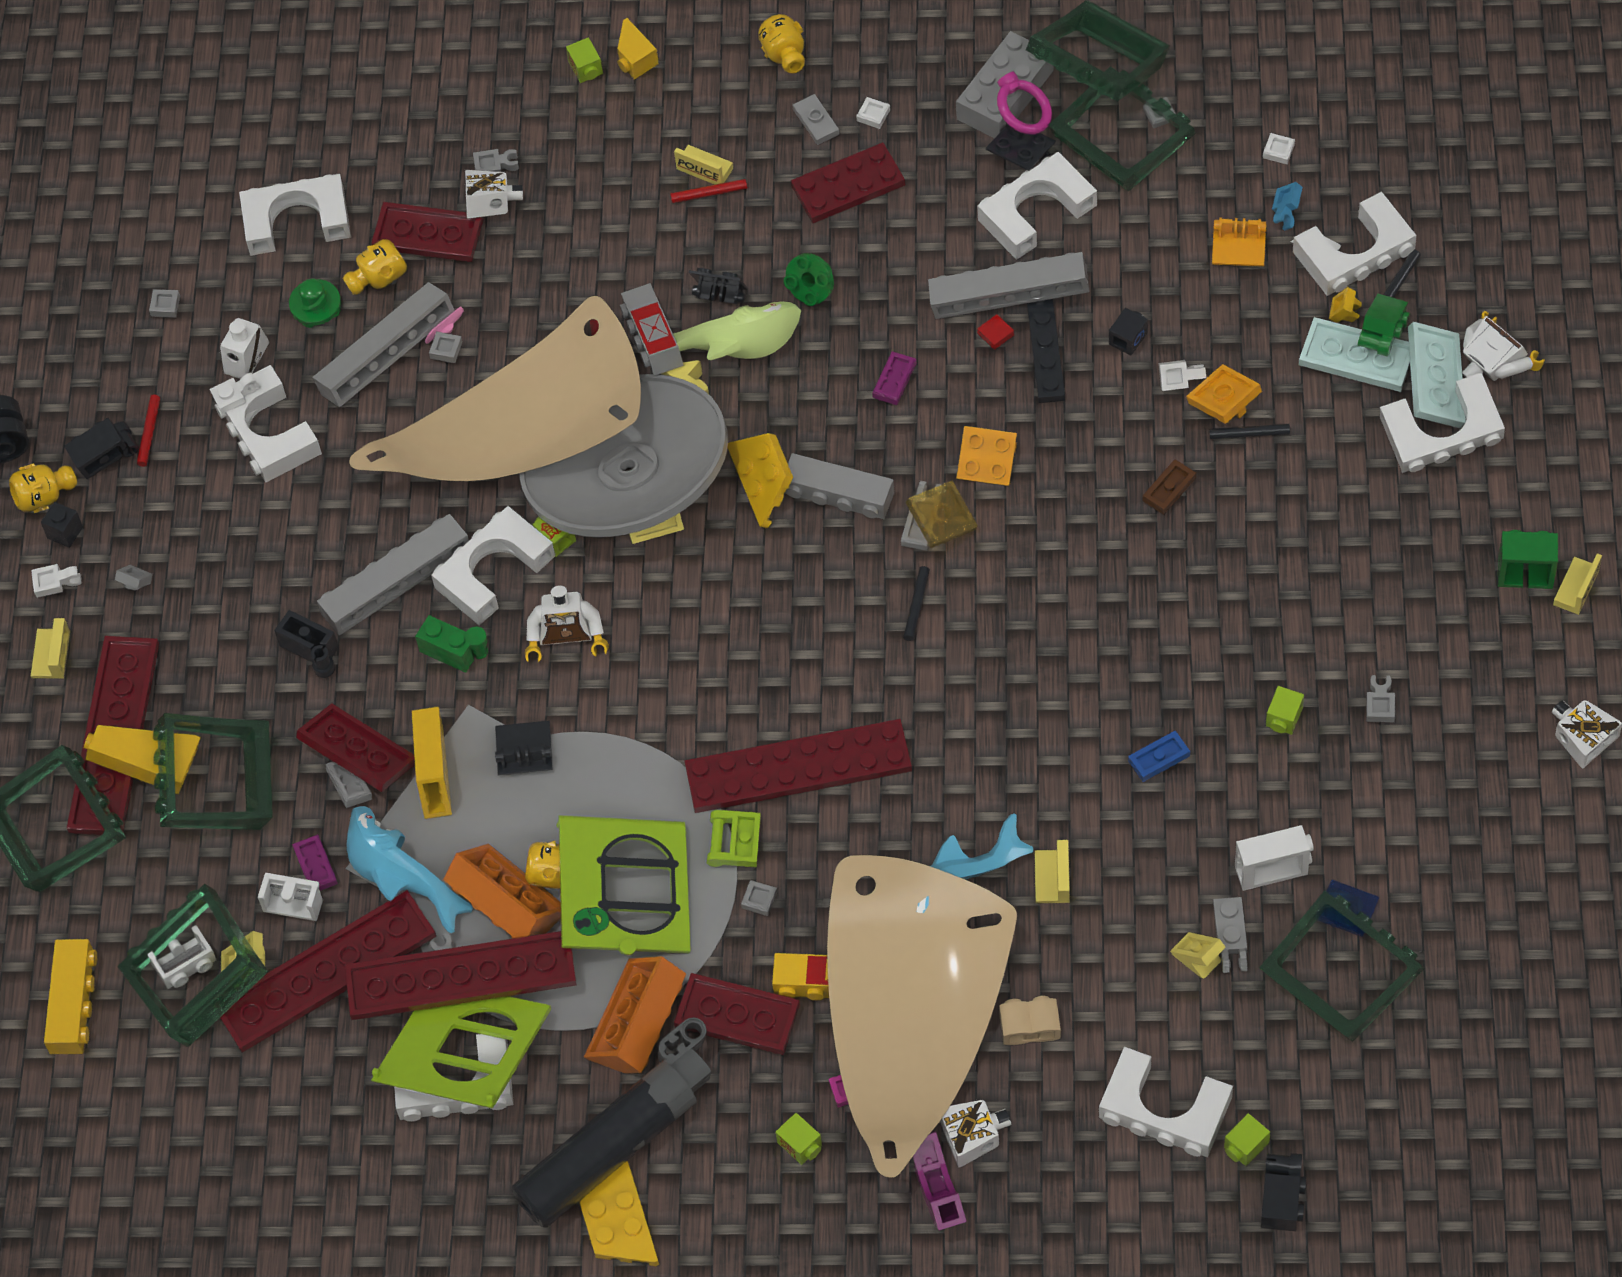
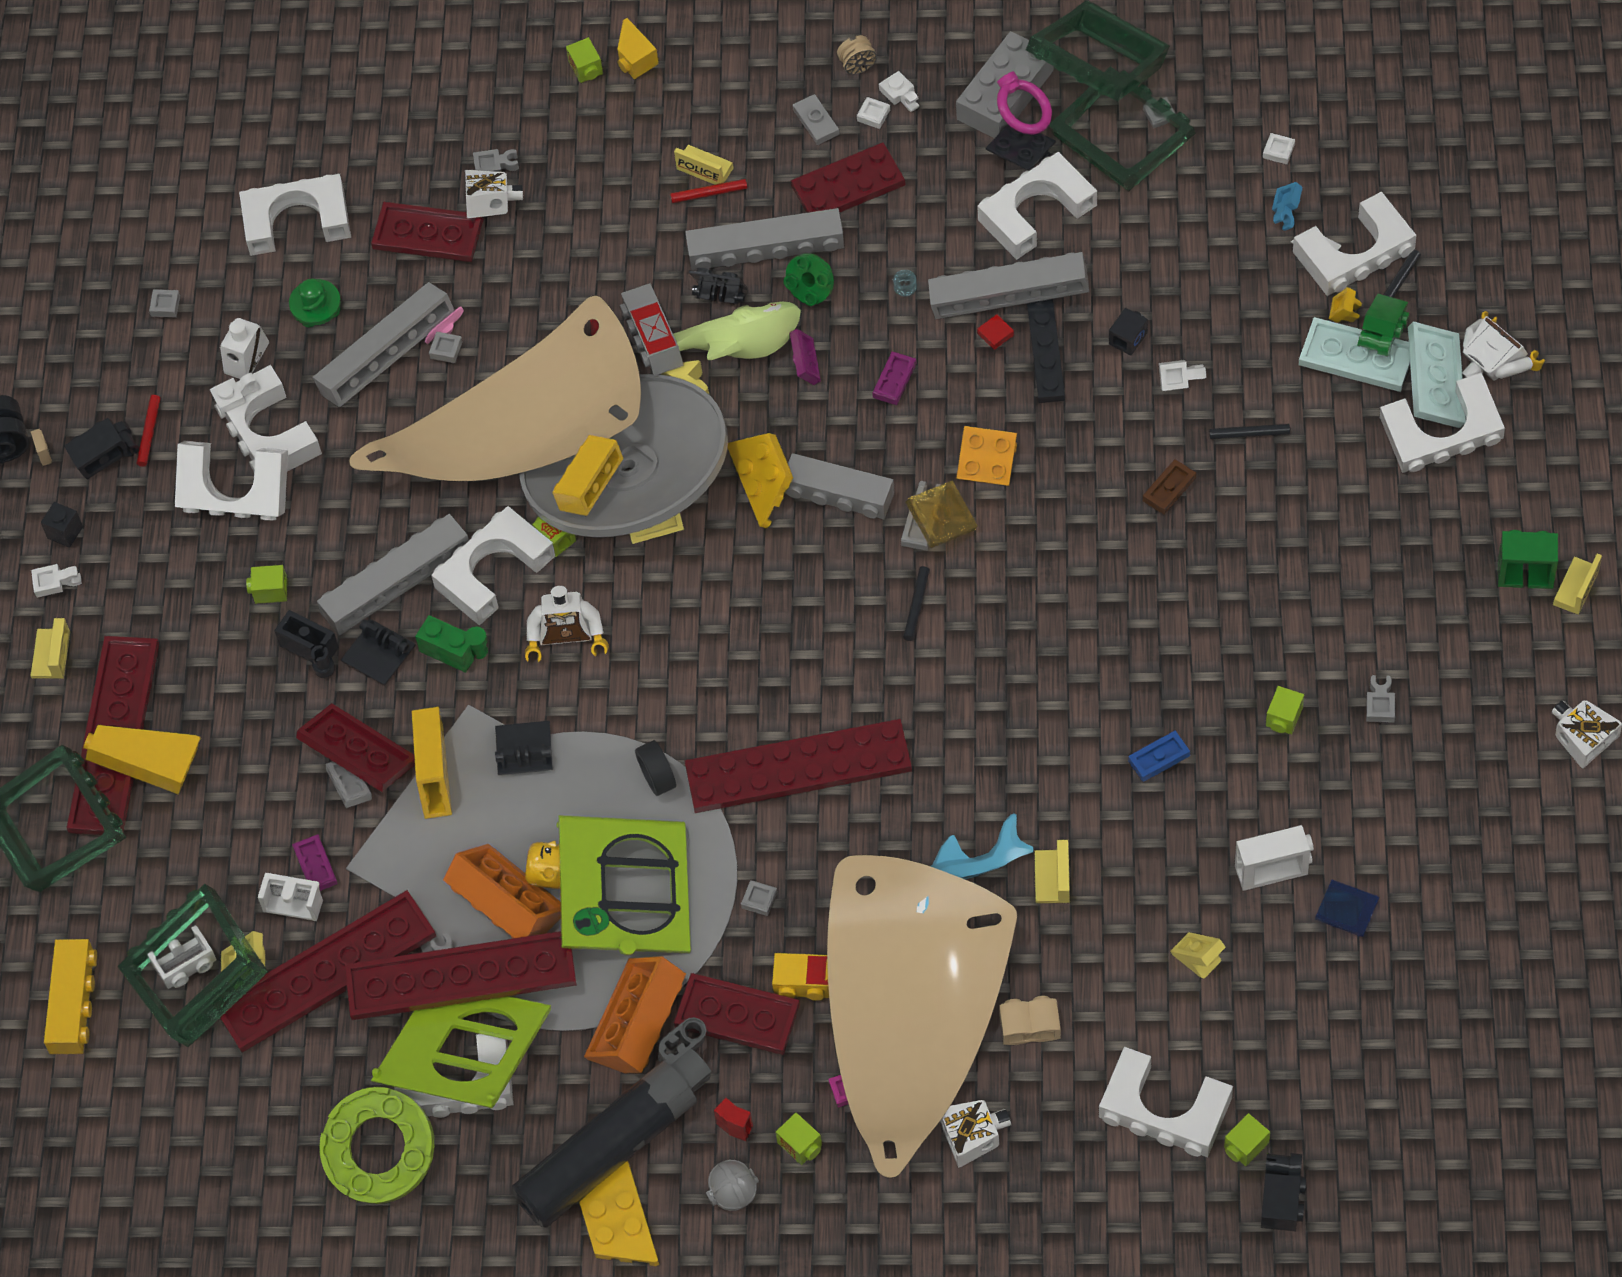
yellow piece [9,463,77,513] -> none
light grey plate [115,565,153,590] -> none
clear green windscreen [153,713,273,830] -> none
yellow piece [343,239,407,295] -> none
medium azure piece [347,806,473,933] -> none
lime plate [706,810,761,867] -> none
yellow piece [758,14,805,73] -> none
magenta arch [912,1131,967,1230] -> none
light orange hinge [1186,364,1262,424] -> none
light orange hinge [1212,217,1266,267] -> none
light grey hinge [1213,897,1247,973] -> none
clear green windscreen [1259,890,1425,1042] -> none
none -> tan tile [31,429,52,466]
none -> white arch [175,441,288,520]
none -> lime brick [246,565,287,604]
none -> lime plate [319,1087,435,1204]
none -> black hinge [341,619,416,686]
none -> yellow brick [552,435,623,516]
none -> black tyre [635,740,677,796]
none -> light grey brick [685,208,844,271]
none -> light grey cap [706,1160,759,1211]
none -> red piece [714,1098,753,1141]
none -> magenta plate [790,329,821,385]
none -> tan wheel [837,35,877,74]
none -> white plate [879,71,919,112]
none -> clear light blue bush [893,270,917,297]

